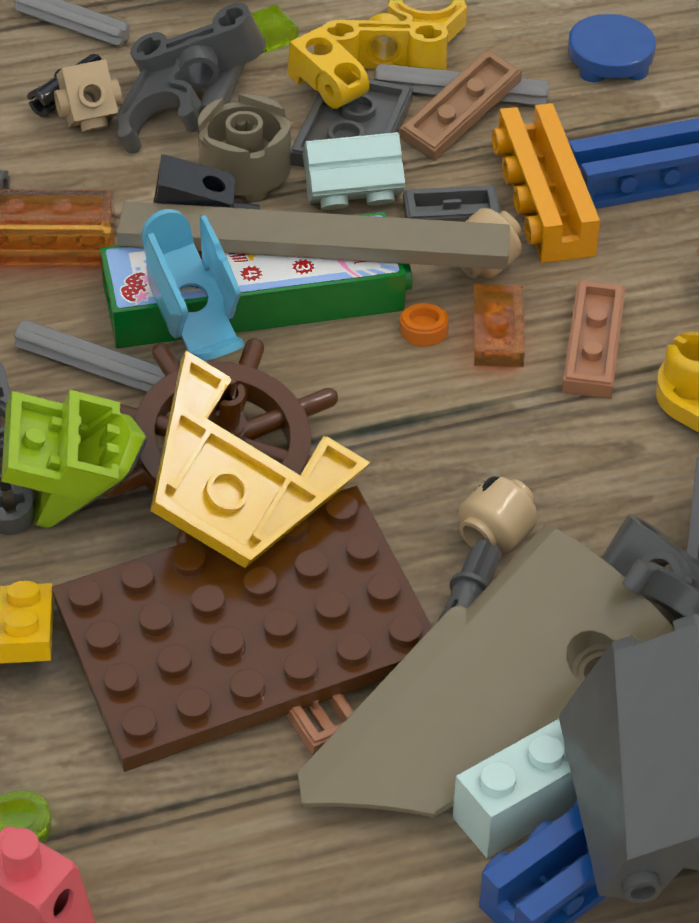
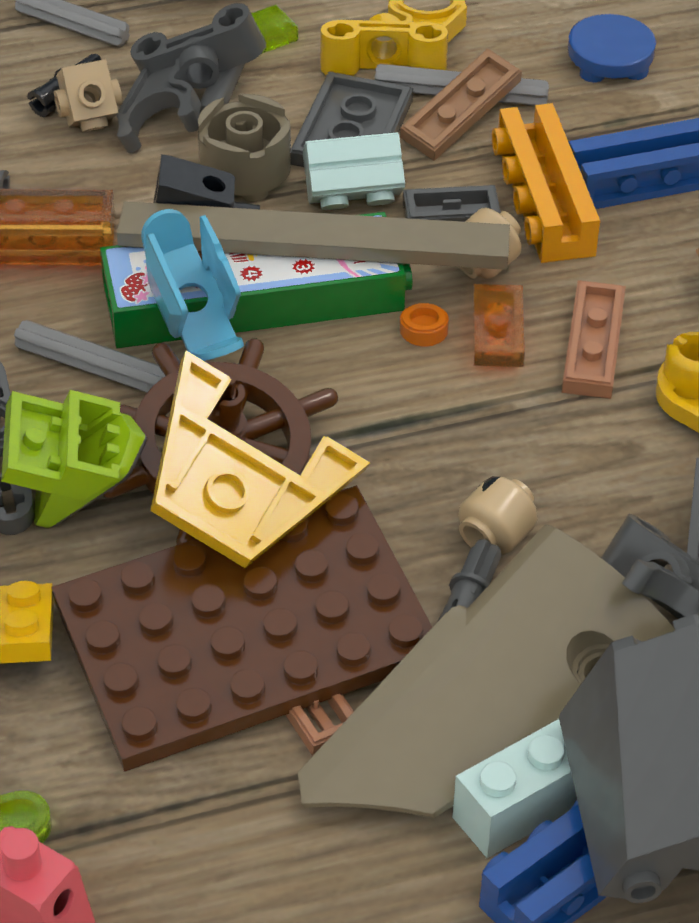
yellow leg [287,27,369,109] -> none

